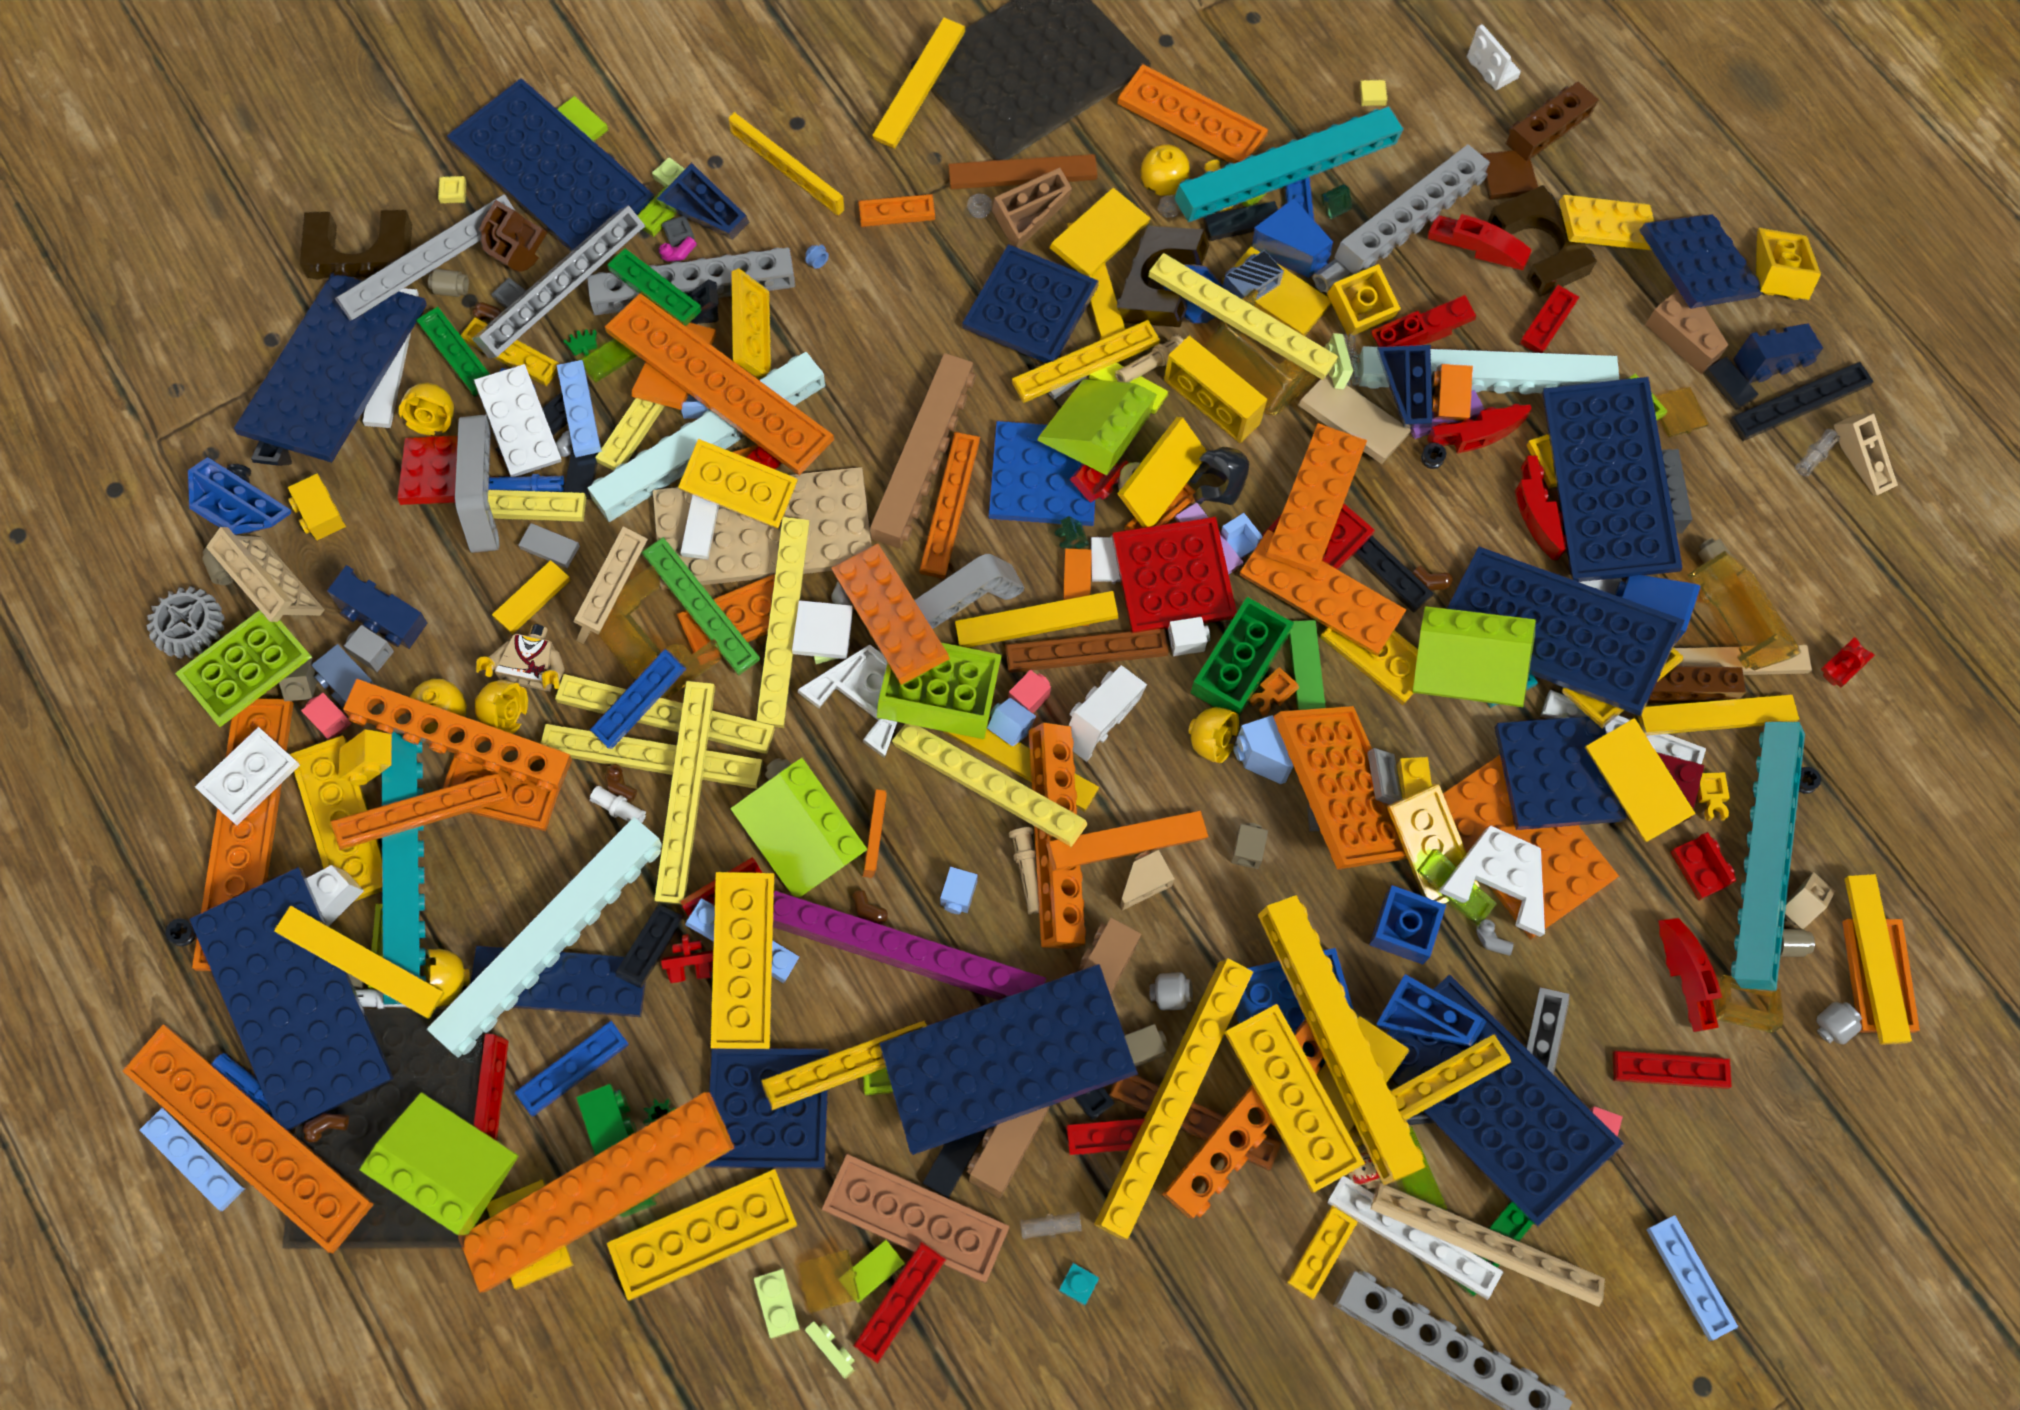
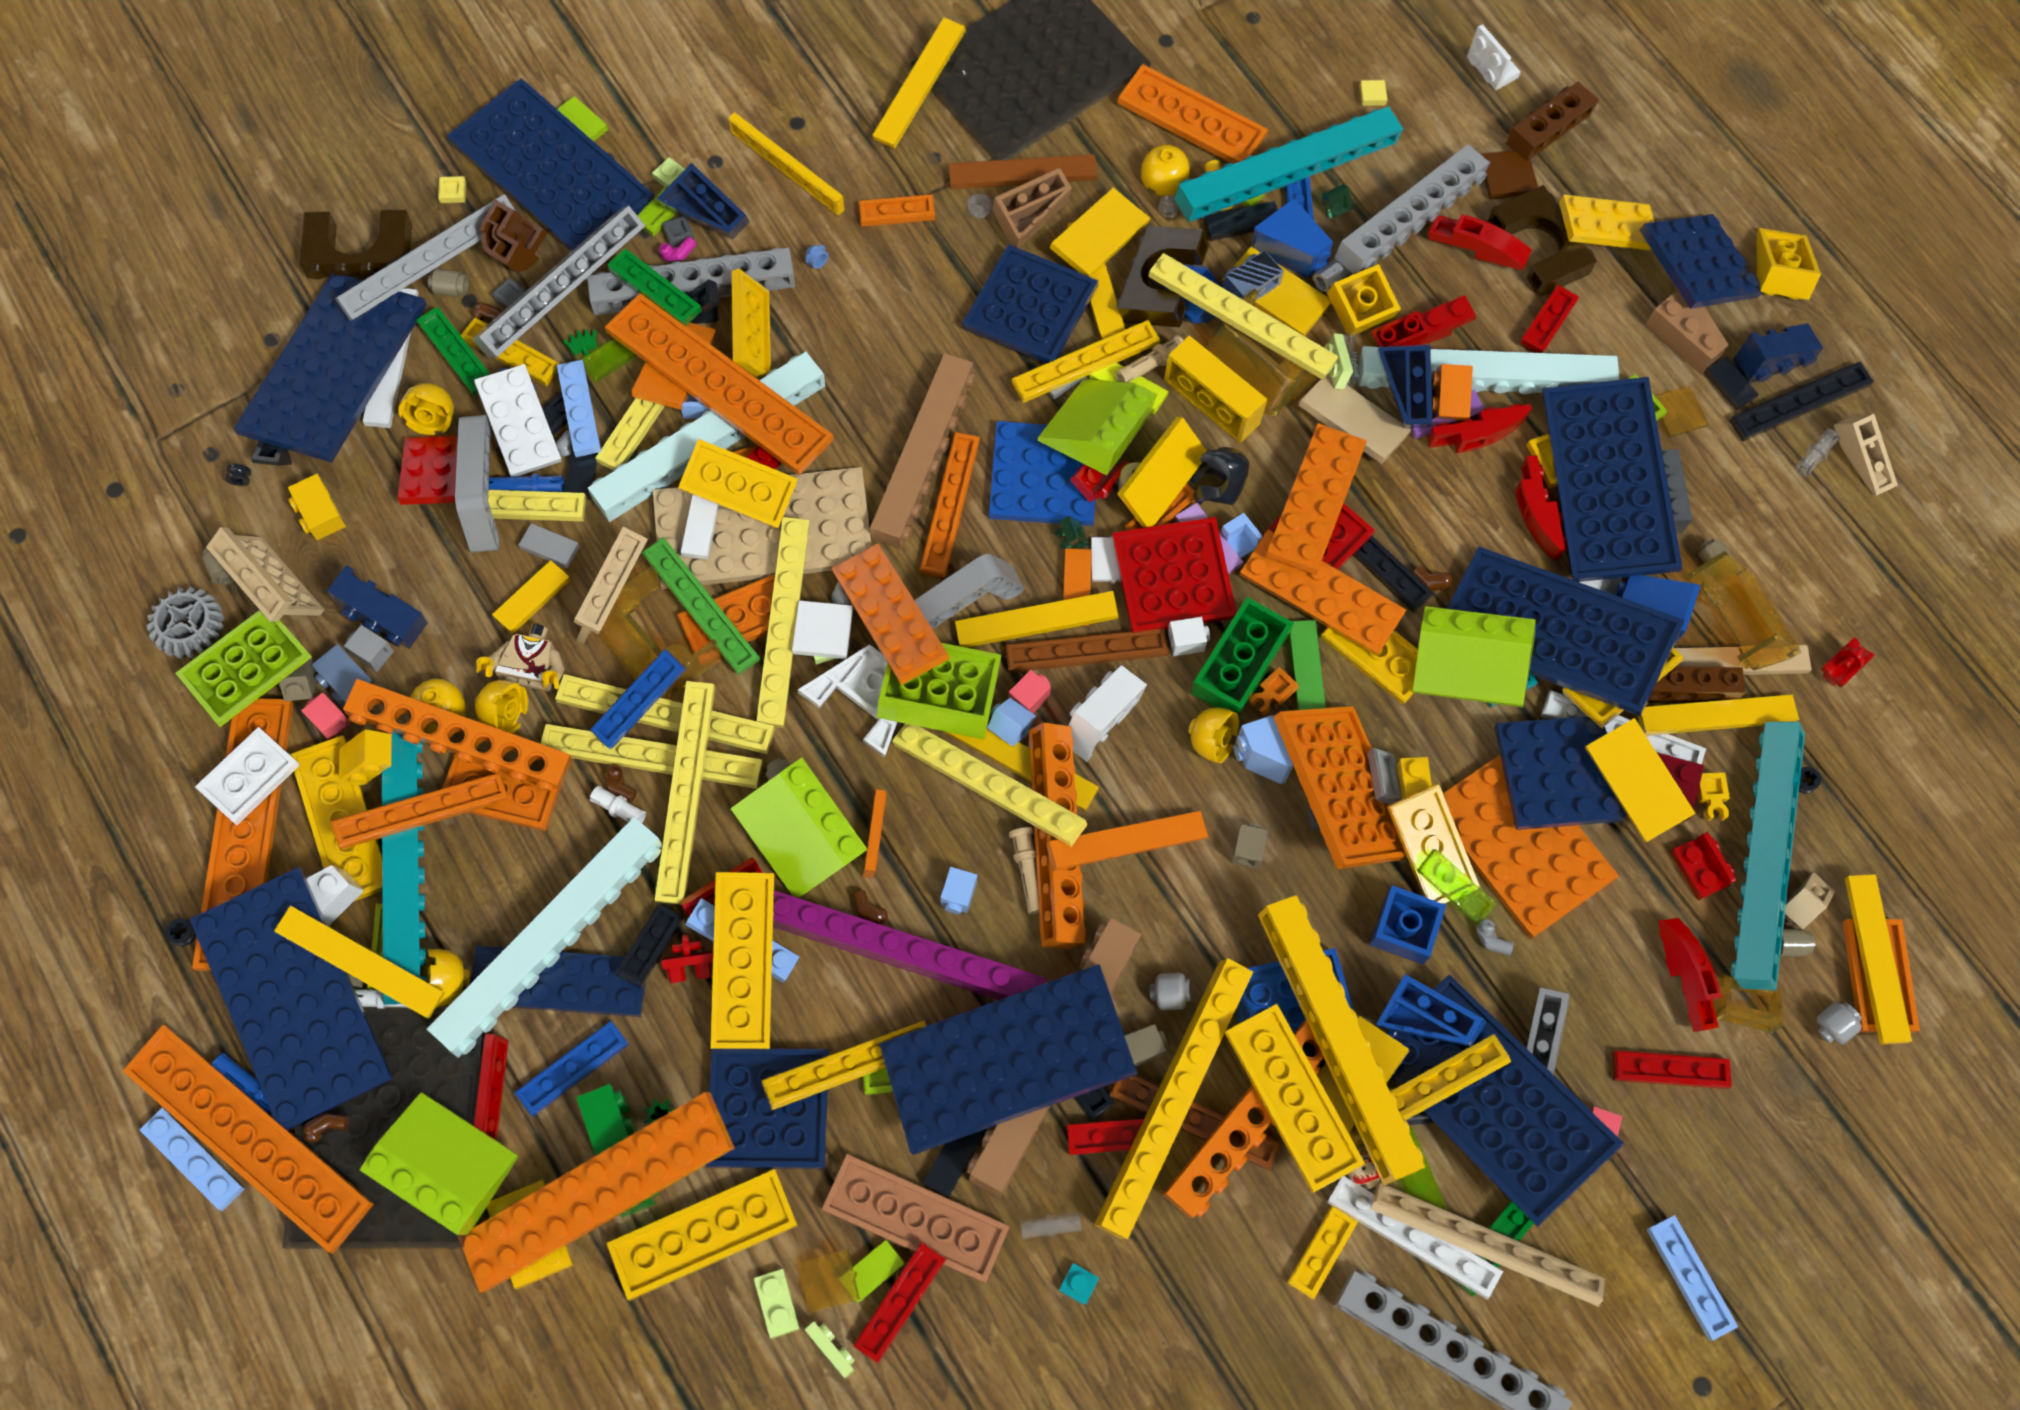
blue wedge [188,457,291,535] -> none
tan slope [1120,850,1174,911] -> none
black bush [1421,443,1447,469] -> none
white wing [1438,826,1545,937] -> none

